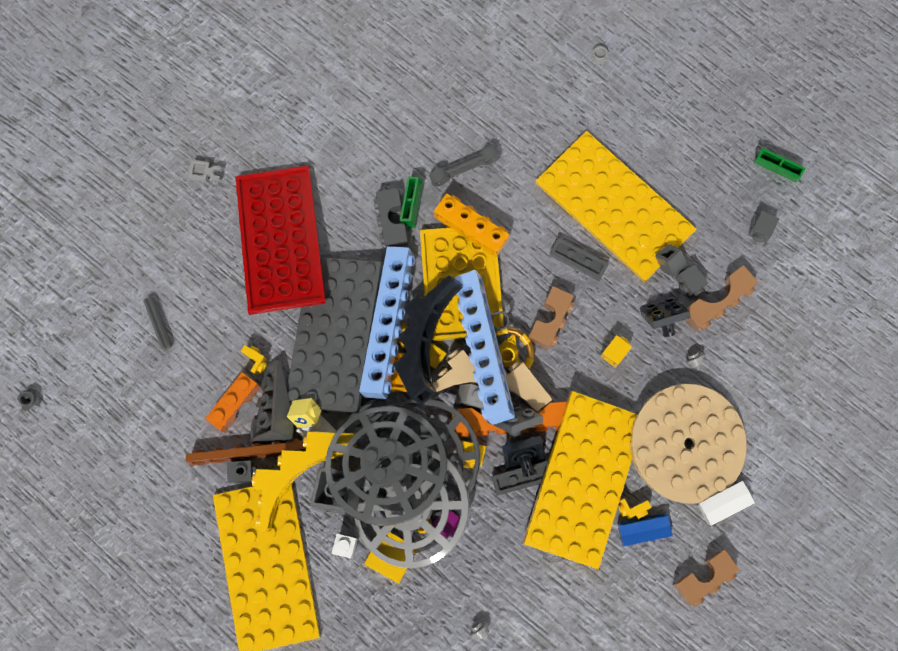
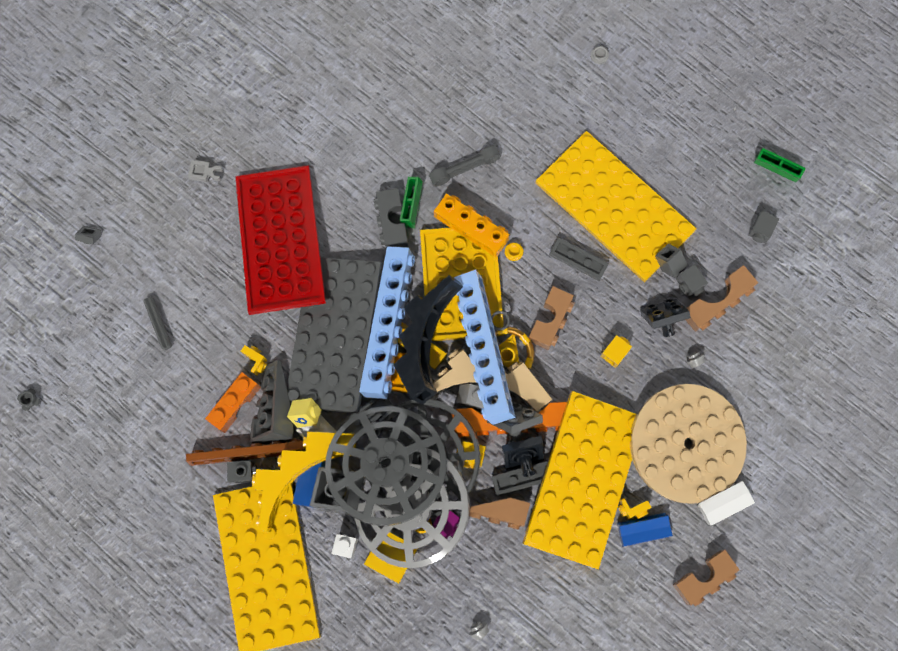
none -> dark grey plate [75,226,101,244]
none -> blue piece [293,461,325,508]
none -> medium nougat slope [469,498,530,530]
none -> yellow plate [505,243,523,261]

